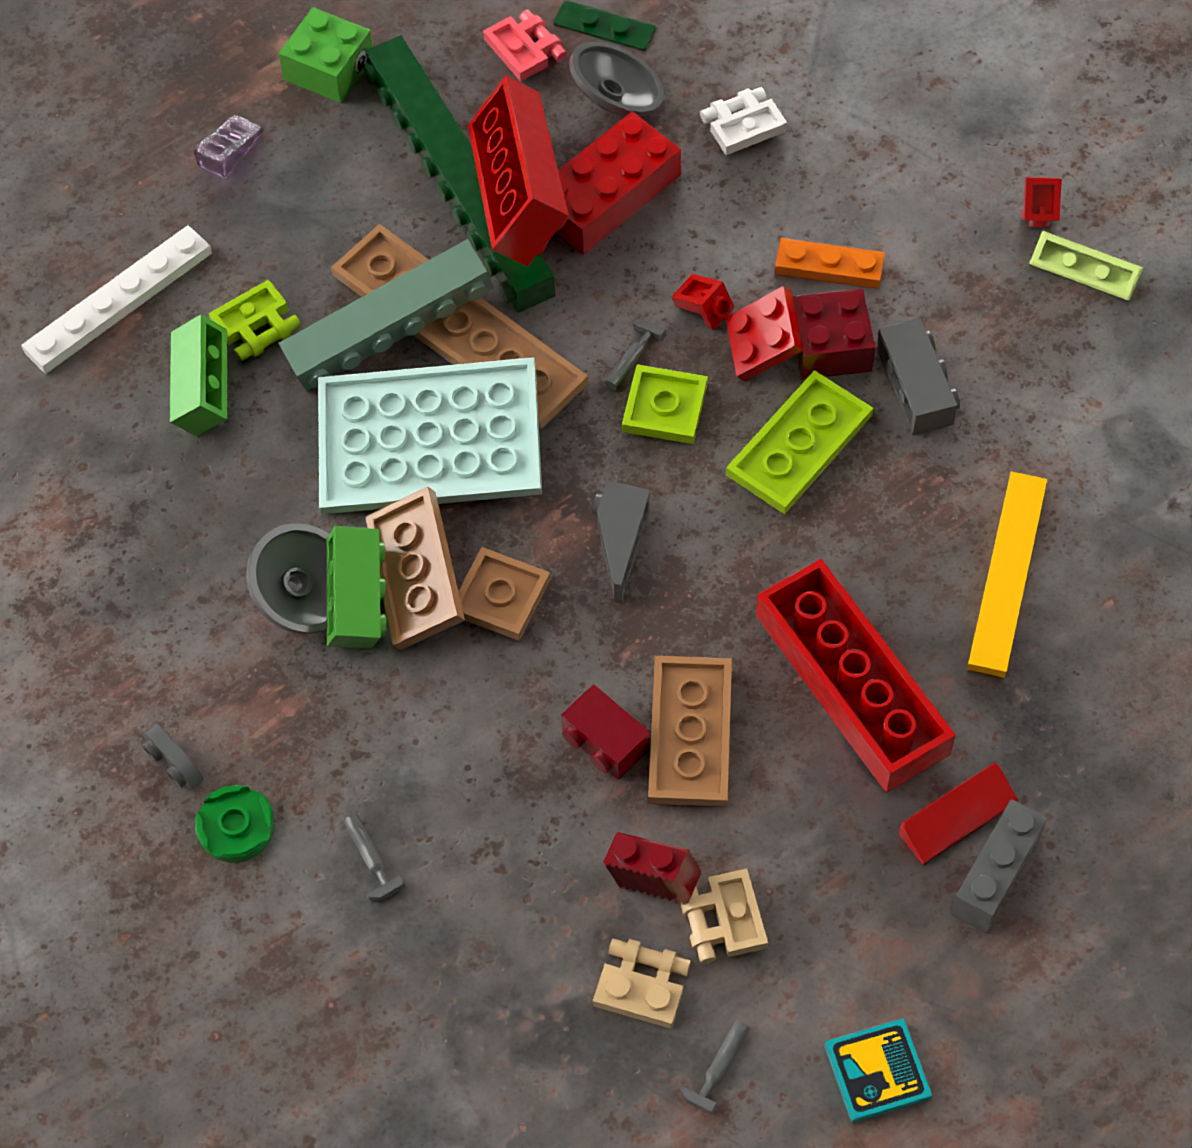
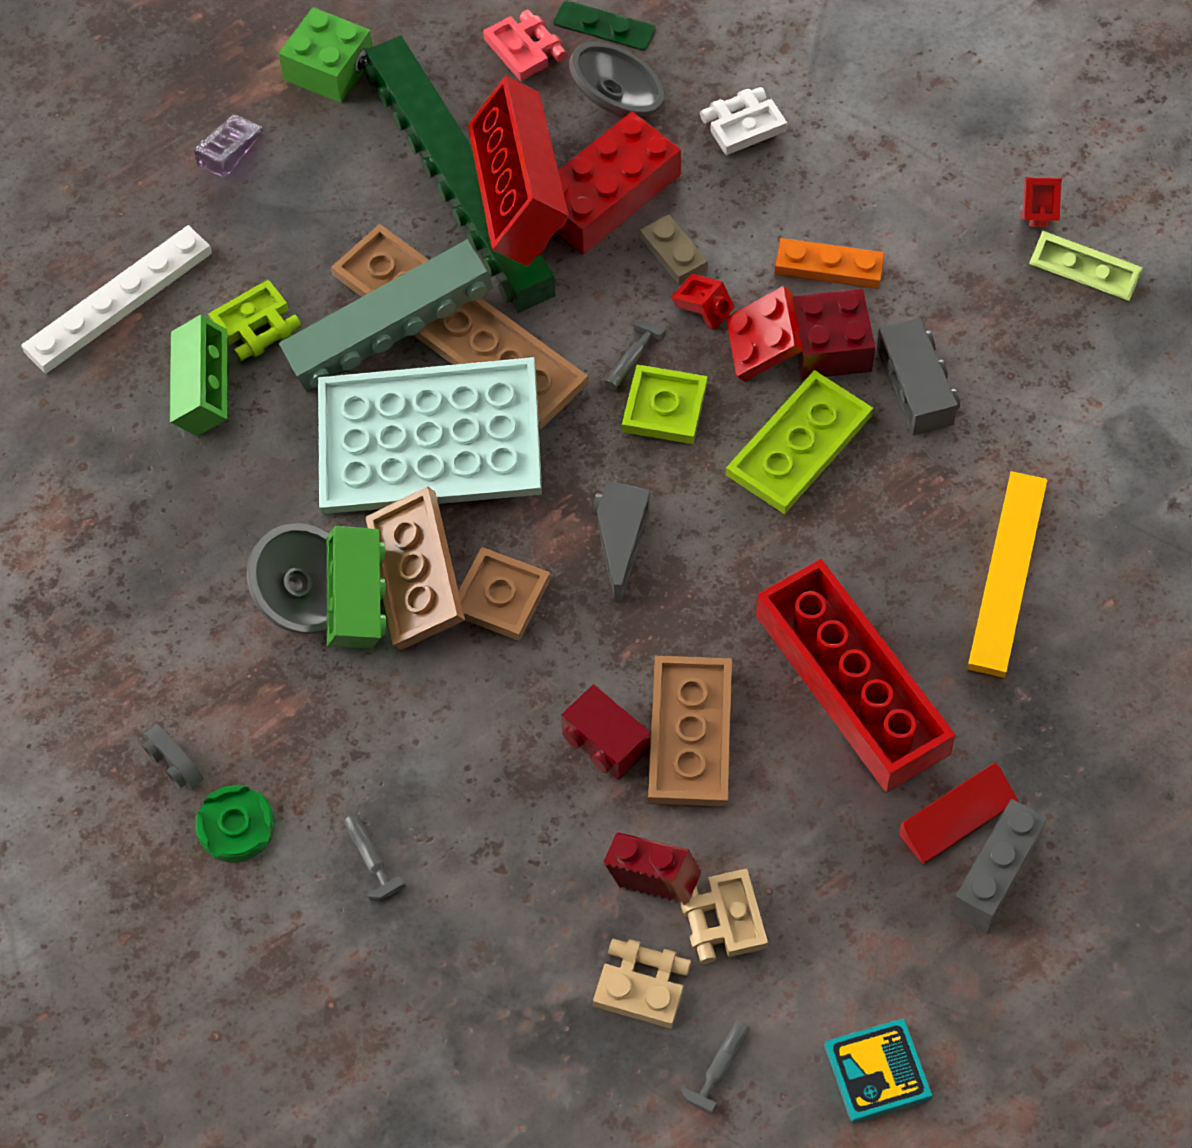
none -> dark tan plate [640,214,708,285]

